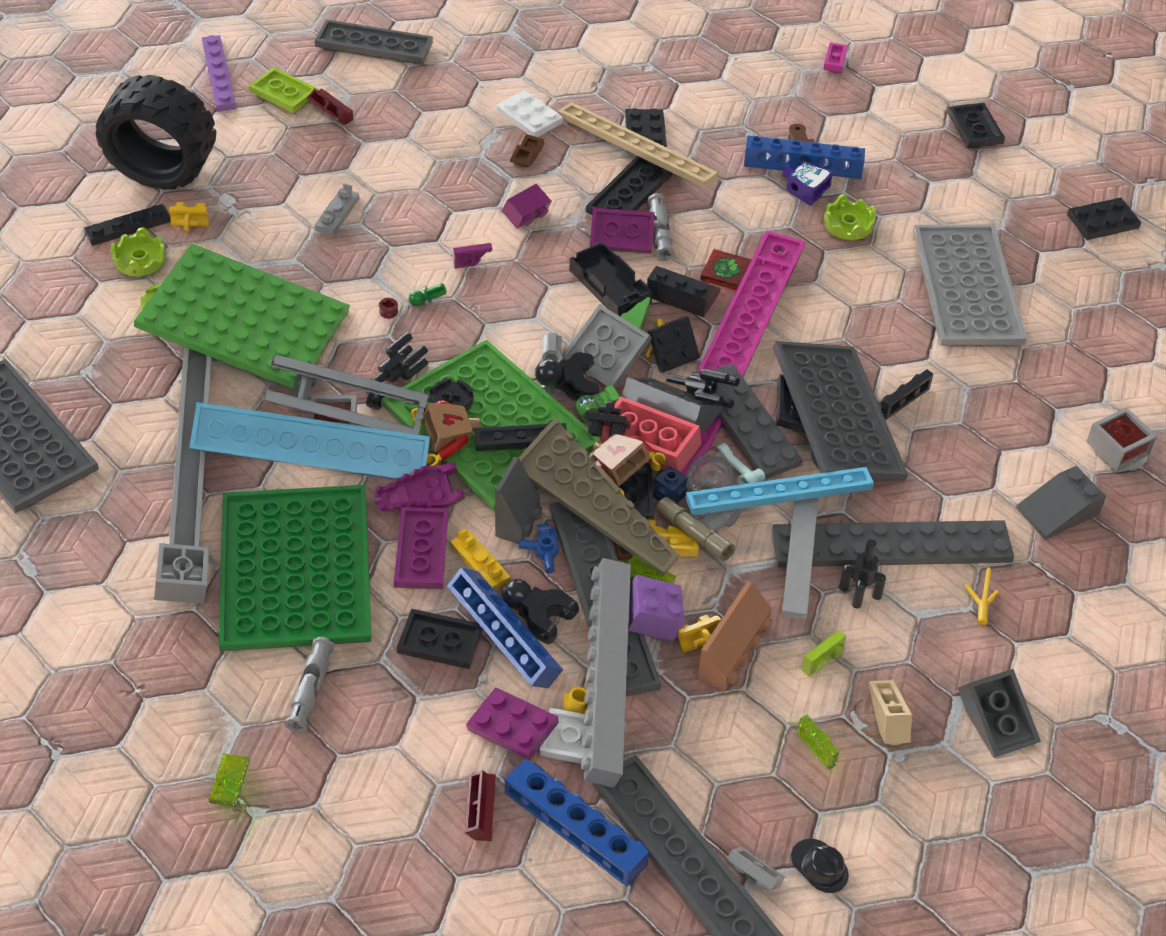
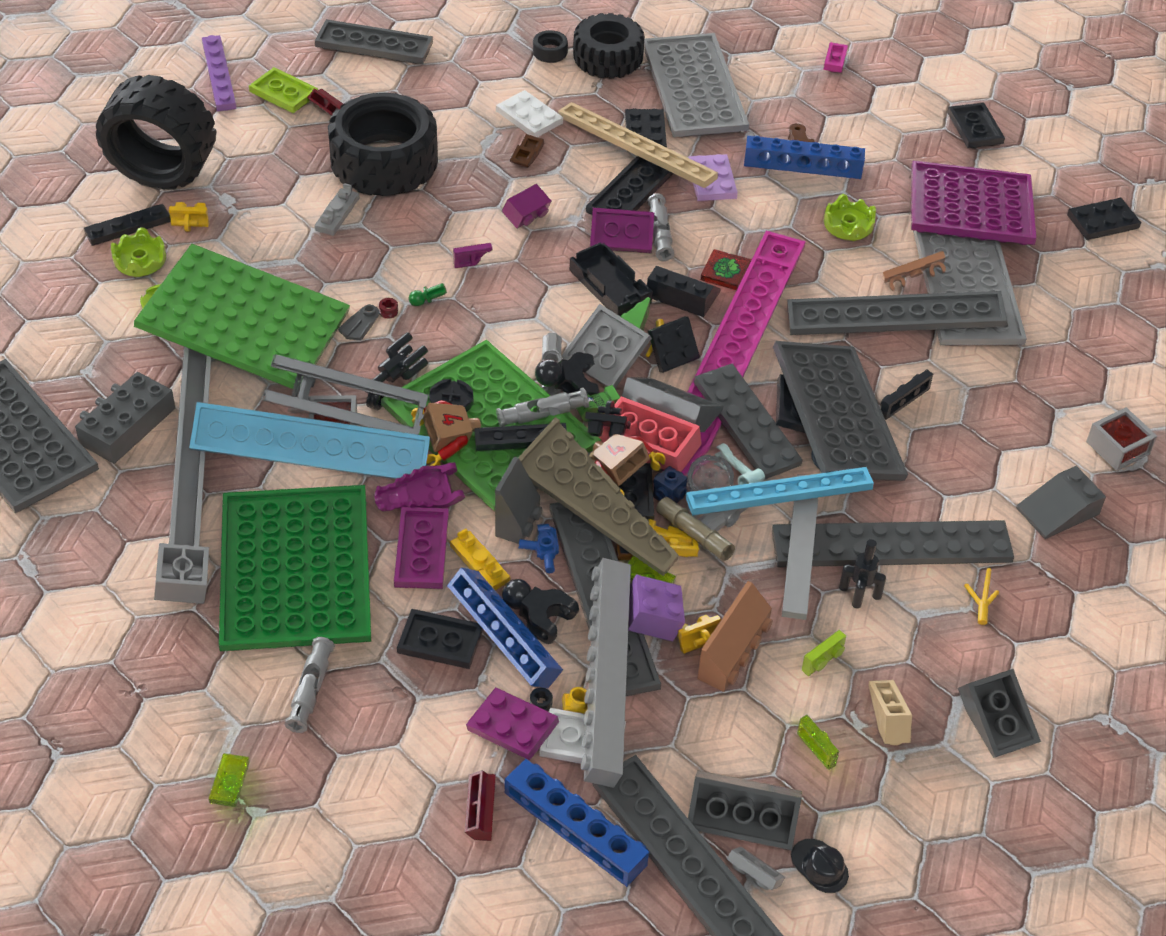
black plant [666,369,740,408] -> none
dark purple torso [782,162,833,206] -> none
none -> dark grey piece [75,371,176,464]
none -> black tyre [328,92,438,196]
none -> dark grey piece [338,304,379,341]
none -> light grey piece [496,388,589,427]
none -> black bush [530,687,553,711]
none -> black tyre [533,30,568,63]
none -> black tyre [573,13,645,79]
none -> light grey plate [644,33,749,137]
none -> lavender plate [688,154,738,201]
none -> dark grey slope [688,770,802,850]
none -> dark grey plate [787,291,1007,335]
none -> nougat plate [882,251,946,291]
none -> magenta plate [911,160,1036,245]

